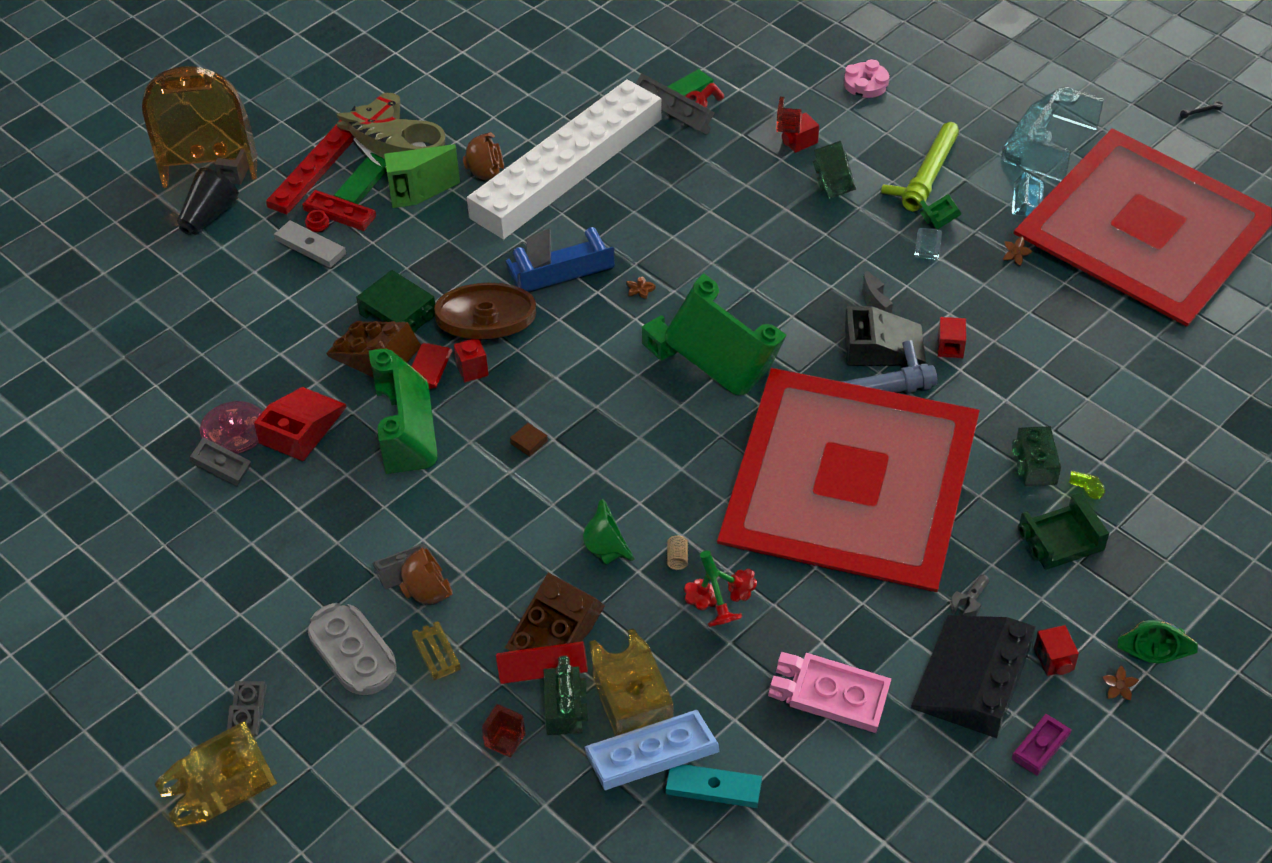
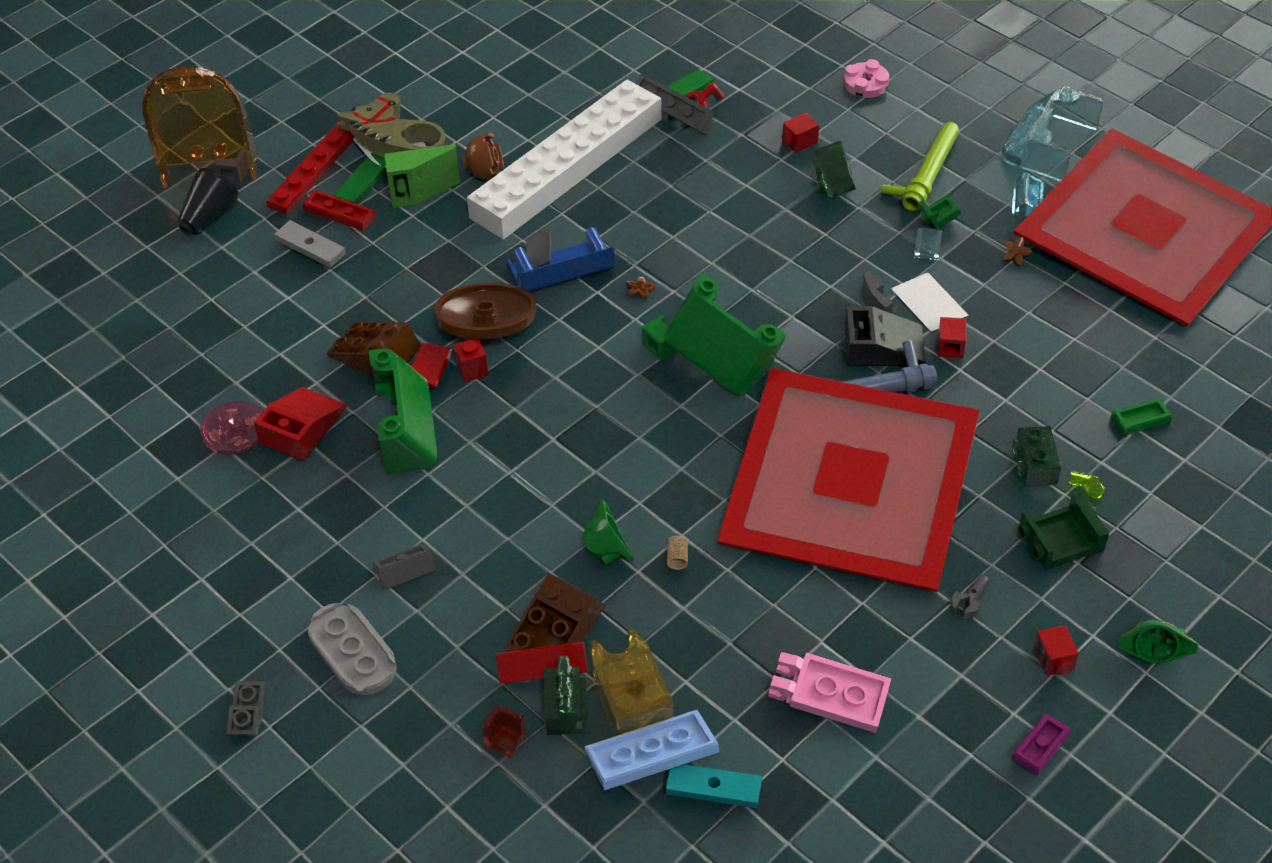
clear yellow brick [155,721,277,827] -> none
dark grey hinge [189,437,251,486] -> none
red plate [305,210,330,232] -> none
dark green panel [356,270,435,333] -> none
dark orange cylinder [399,547,453,605] -> none
clear yellow tile [412,621,461,680] -> none
reddish brown tile [510,423,548,457] -> none
red plant [684,550,757,627] -> none
clear red panel [776,96,802,133] -> none
black slope [911,615,1036,738] -> none
dark orange plant [1102,665,1139,700] -> none
black hinge [1180,101,1223,119] -> none
none -> white sticker [891,273,968,332]
none -> green tile [1111,398,1173,436]

